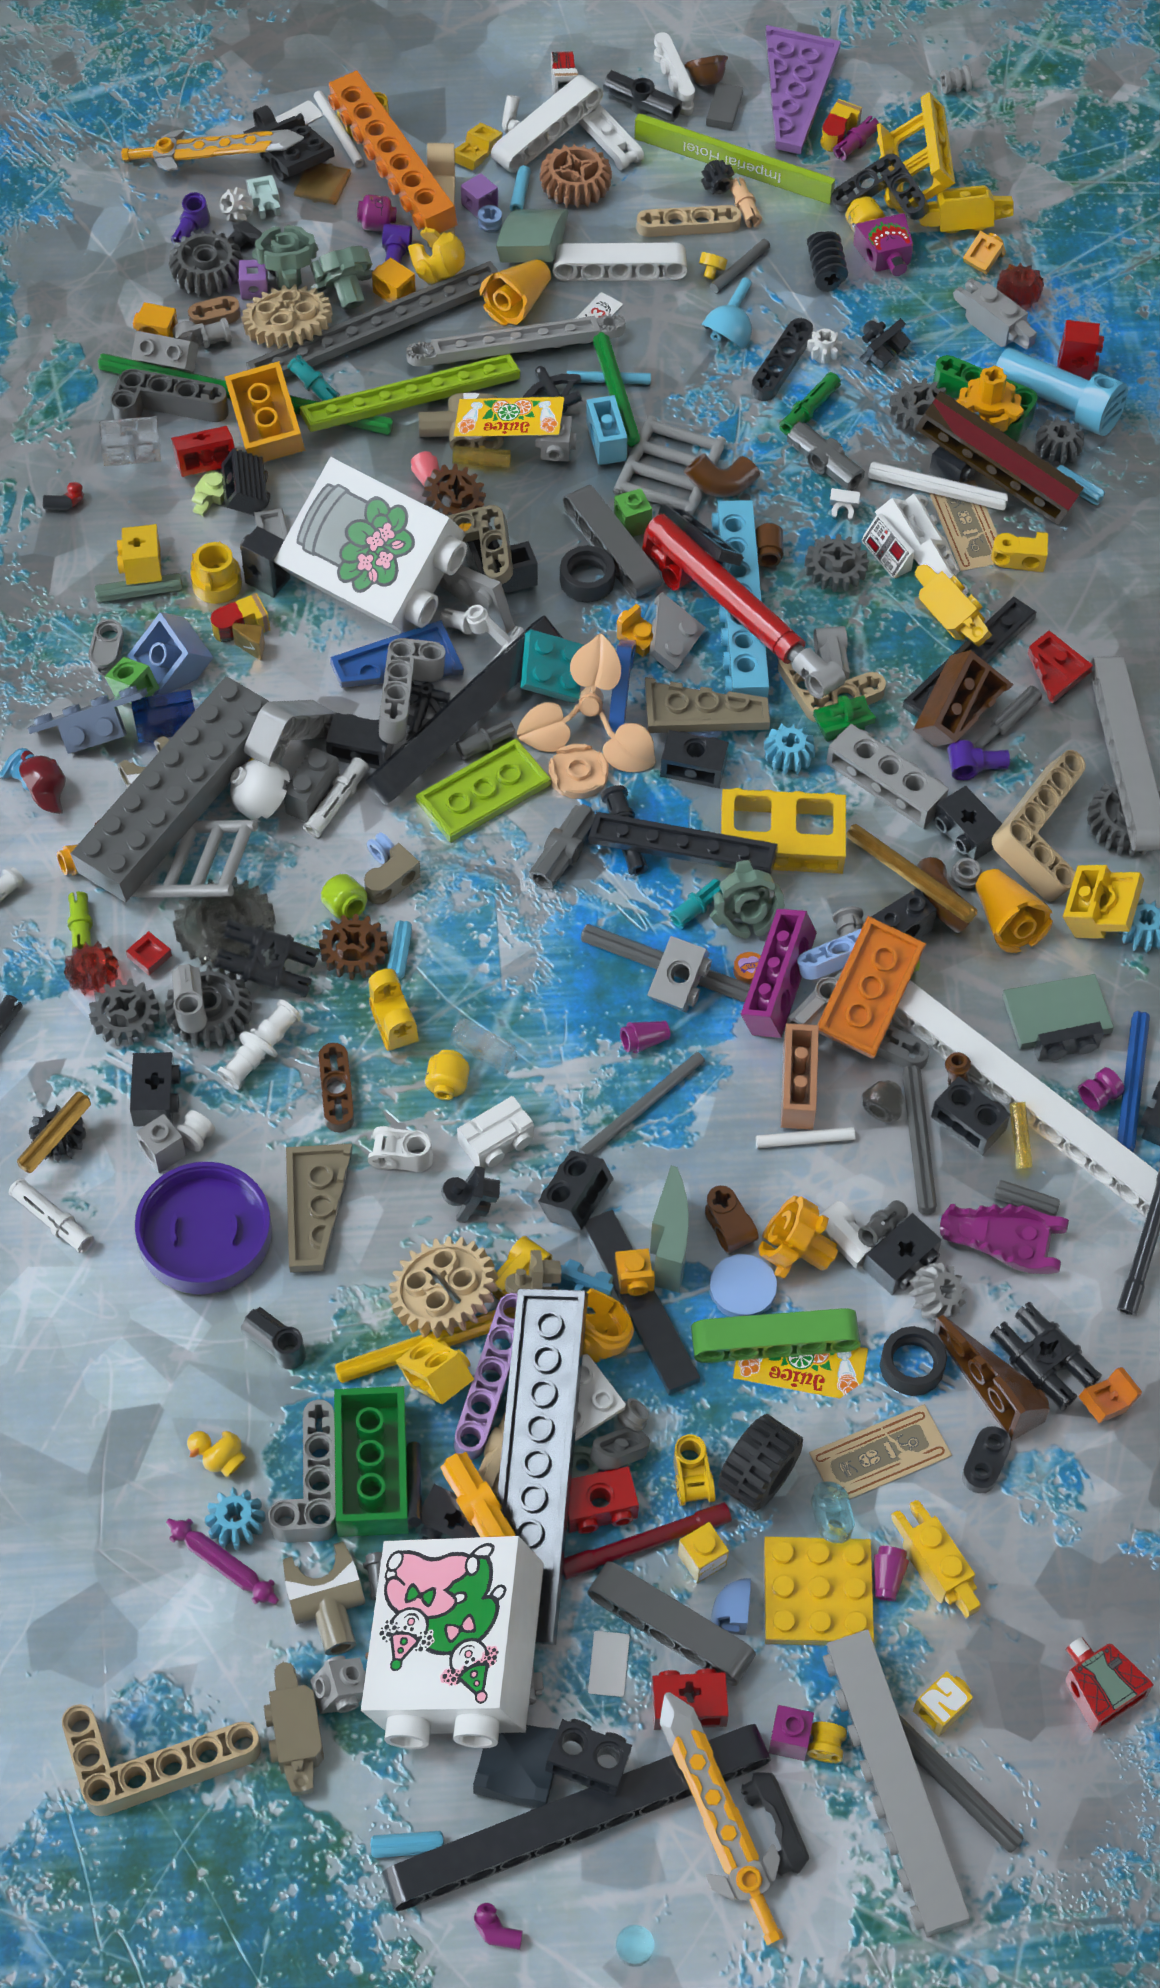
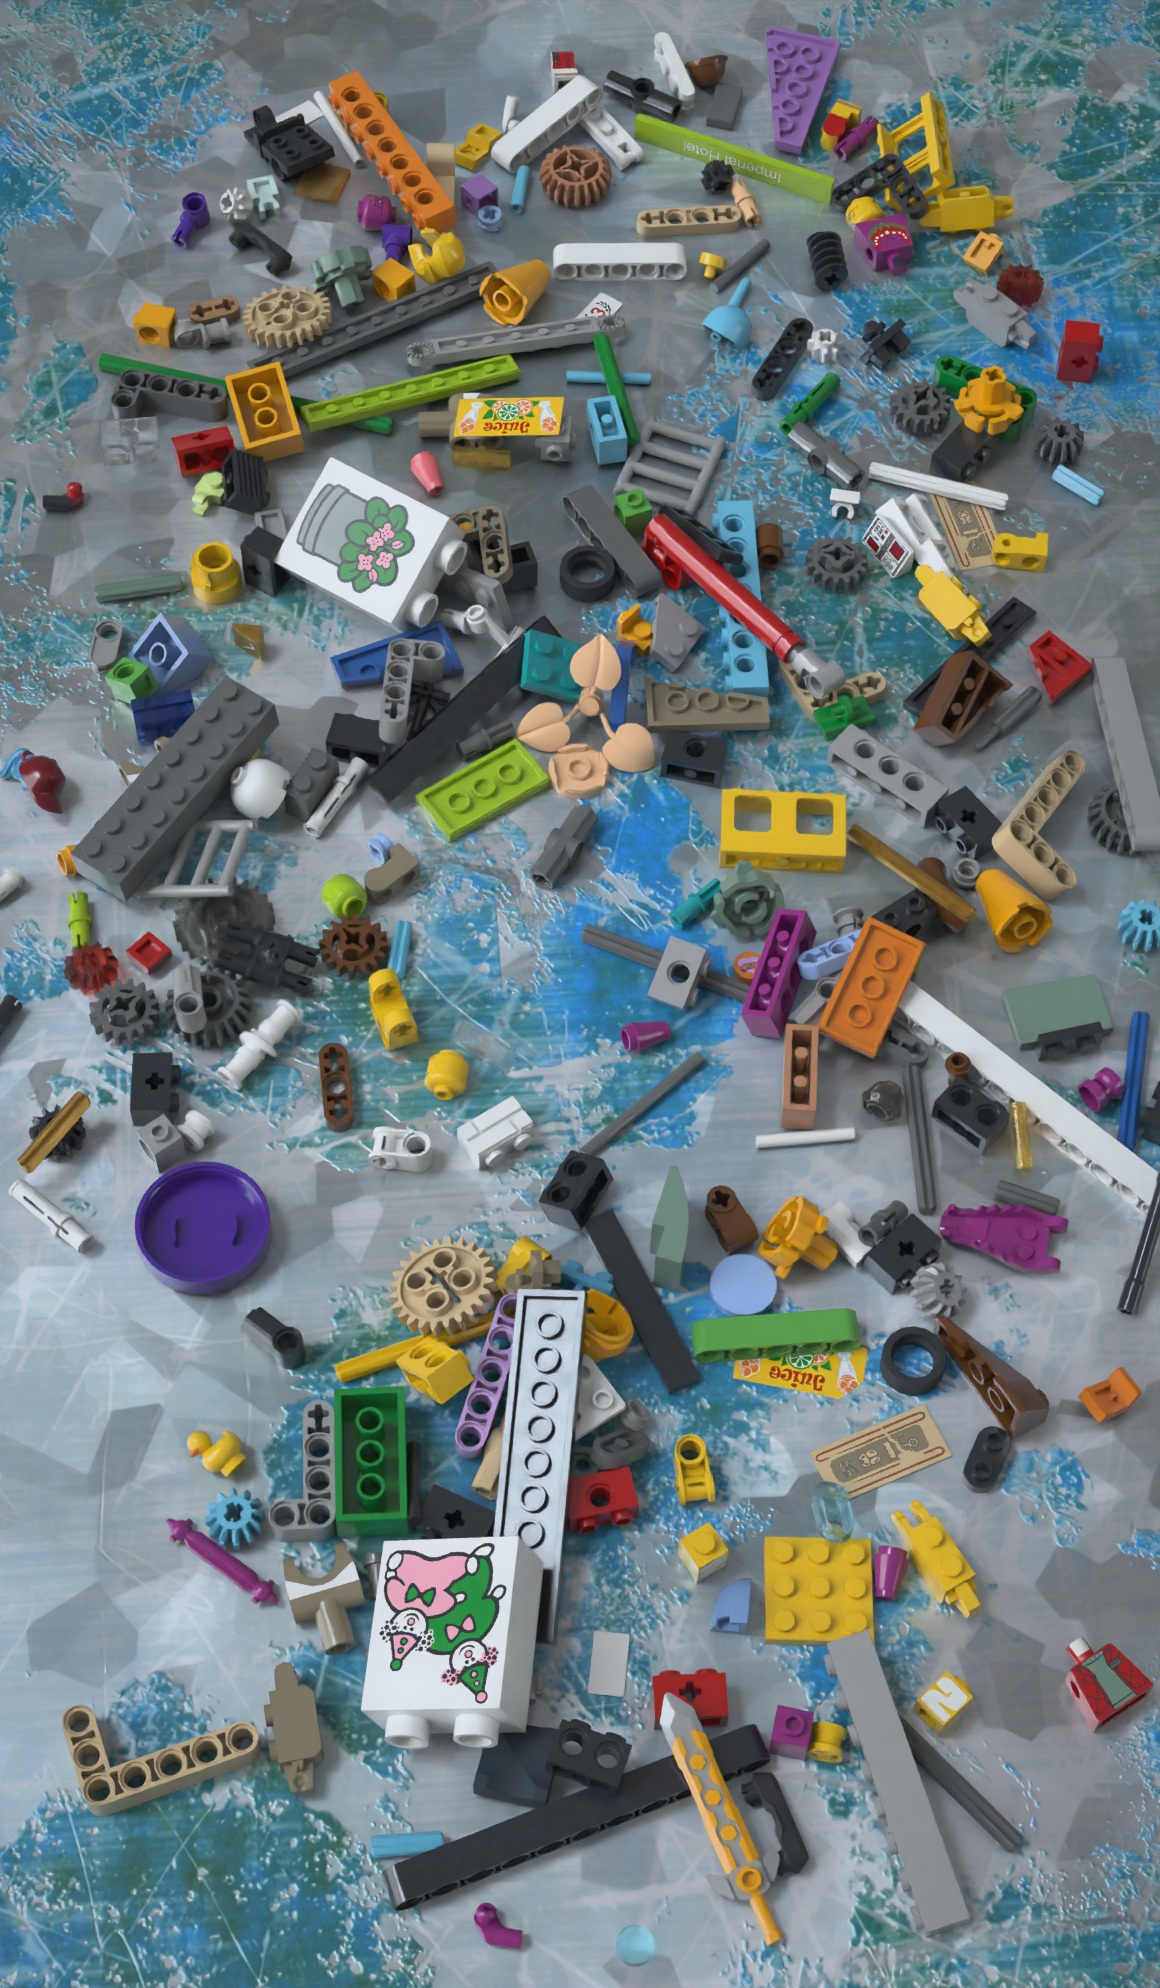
sand blue bracket [27,686,148,754] -> none
yellow brick [117,524,162,585] -> none
sword [121,129,304,171] -> none
light grey brick [131,331,199,372] -> none
dark grey gear [169,229,243,297] -> none
leg [210,593,270,642] -> none
medium lavender piece [239,260,268,300] -> none
light grey beam [244,700,335,766] -> none
sand green piece [252,225,319,290] -> none
dark tan wing [286,1143,353,1273] -> none
teal pin [287,355,340,401] -> none
light grey brick [310,1656,366,1714] -> none
reddish brown gear [422,464,486,523] -> none
light orange piece [440,1452,516,1537] -> none
black hips [441,1166,500,1223] -> none
sand green slope [496,209,569,263] -> none
black piece [523,366,582,414] -> none
dark red piece [563,1502,732,1580] -> none
dark grey beam [587,1562,756,1686] -> none
black tile [588,812,778,875] -> none
black pin [601,785,648,876] -> none
light orange bracket [615,1248,655,1296] -> none
reddish brown cylinder [684,453,760,498] -> none
black tyre [718,1414,803,1511] -> none
medium azure gear [764,723,816,775] -> none
light grey piece [813,626,850,680] -> none
dark brown brick [915,391,1084,525] -> none
light grey bush [940,65,972,94] -> none
dark purple pin [947,740,1010,781] -> none
black pin [990,1302,1102,1411] -> none
medium azure piece [996,347,1128,436] -> none
yellow brick [1063,865,1144,939] -> none

